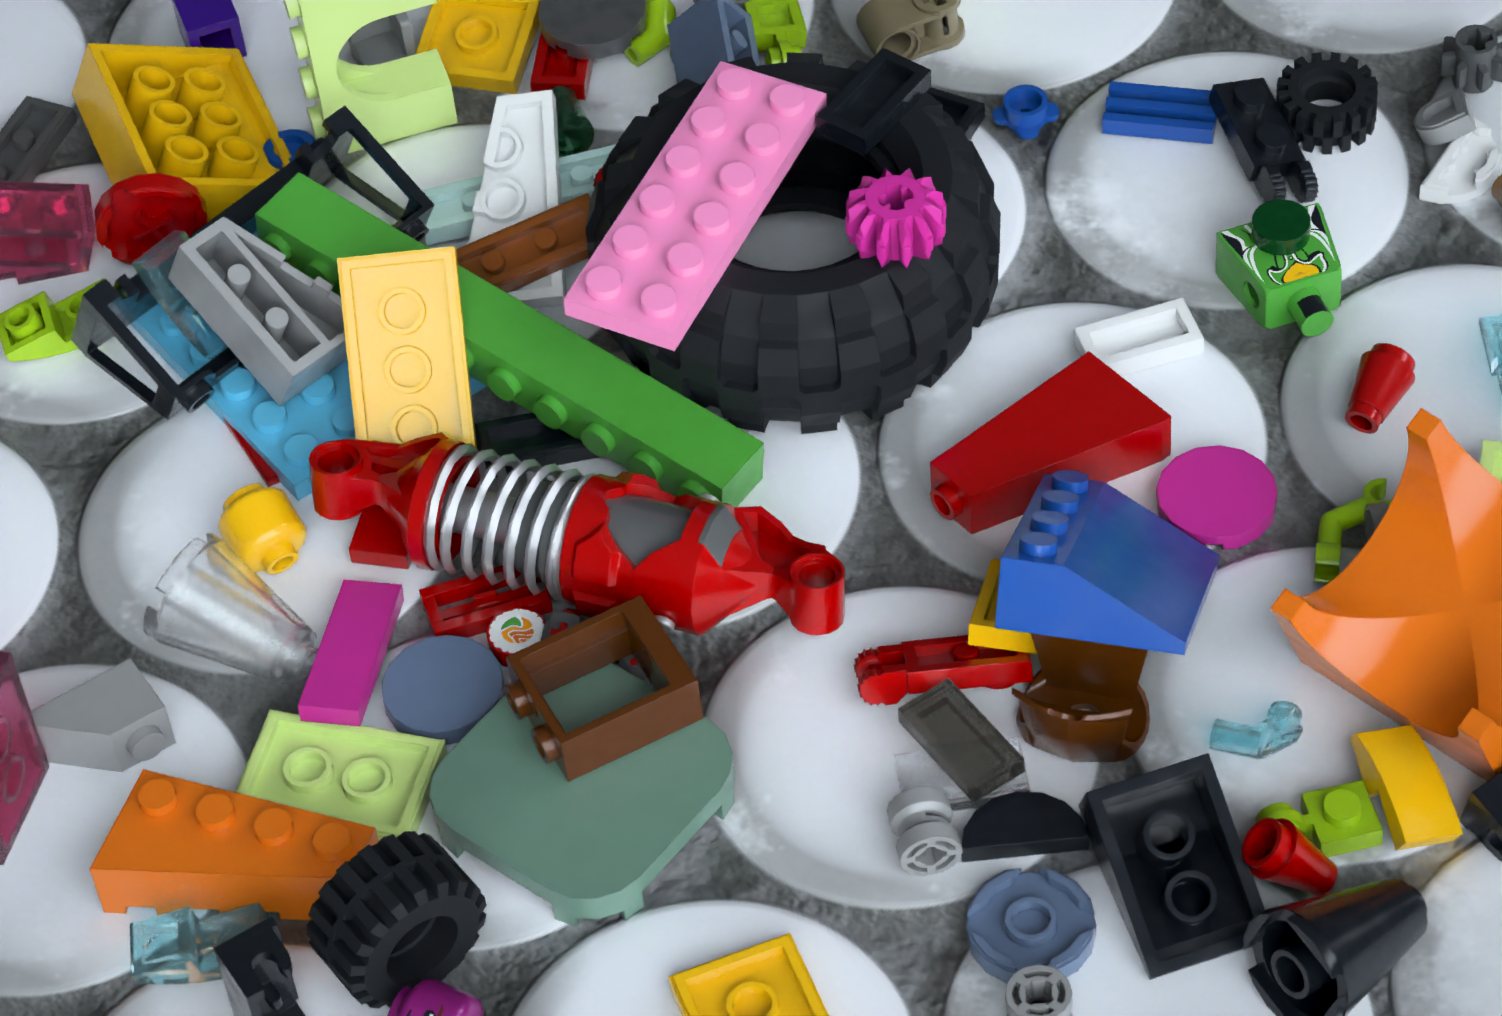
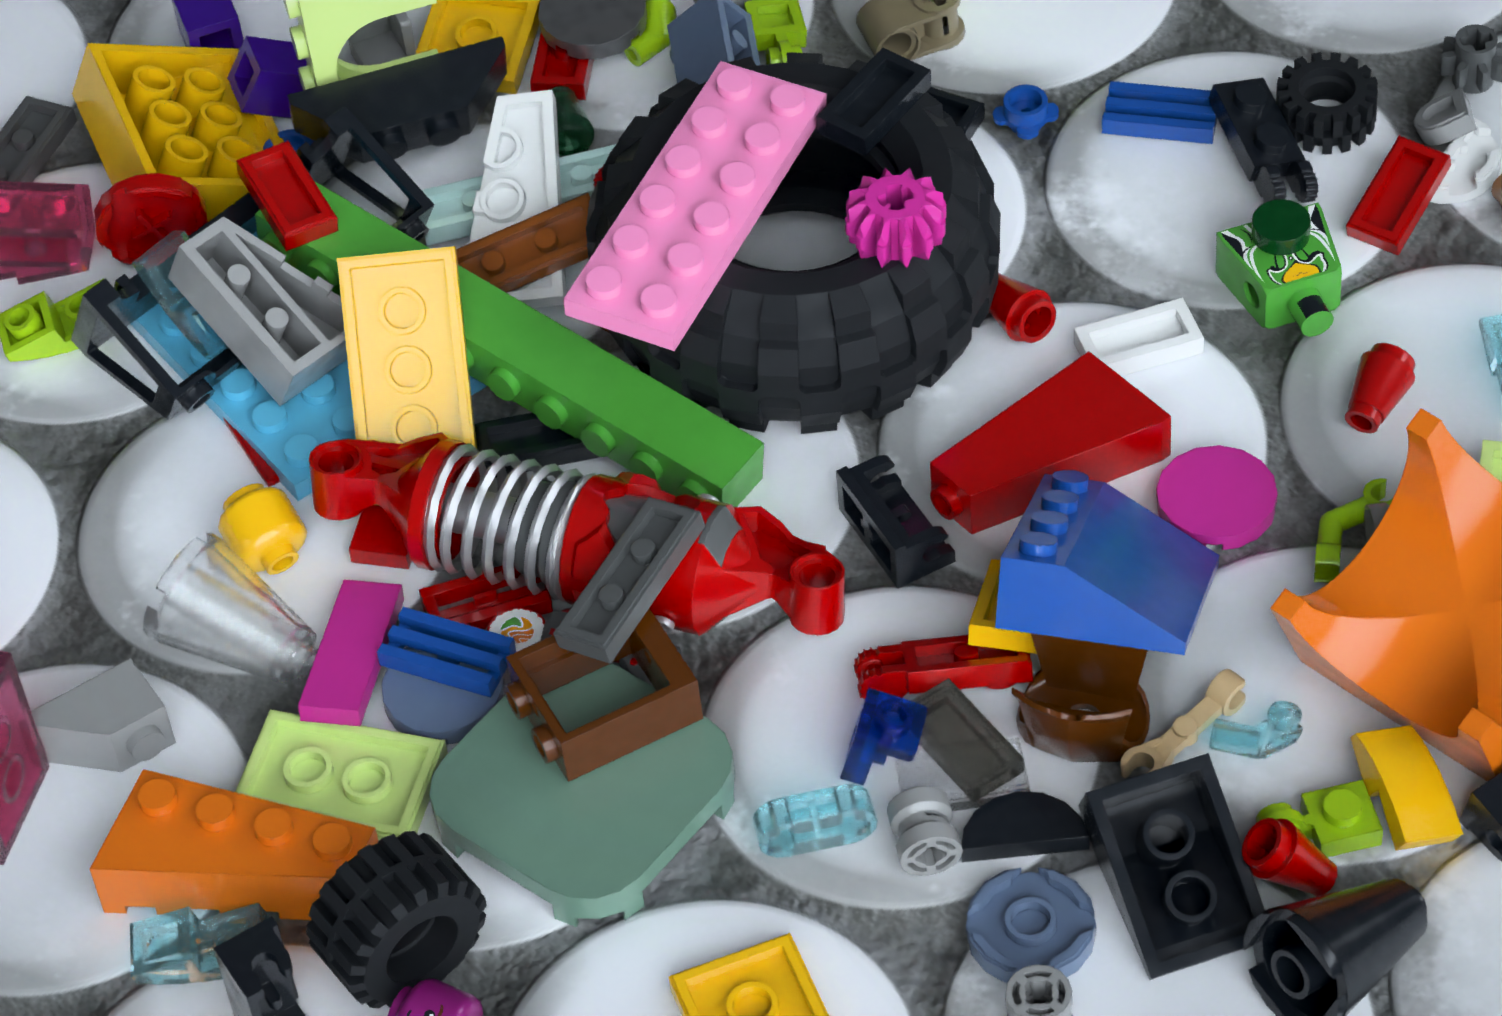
none -> dark purple brick [227,36,307,119]
none -> red tile [236,141,338,251]
none -> black wedge [287,36,507,163]
none -> blue tile [377,607,516,698]
none -> dark grey tile [553,497,706,664]
none -> clear light blue beam [752,784,878,858]
none -> black hinge [836,455,956,588]
none -> clear blue bracket [840,688,928,786]
none -> red cone [989,272,1056,343]
none -> tan piece [1121,669,1246,778]
none -> red tile [1346,136,1451,256]

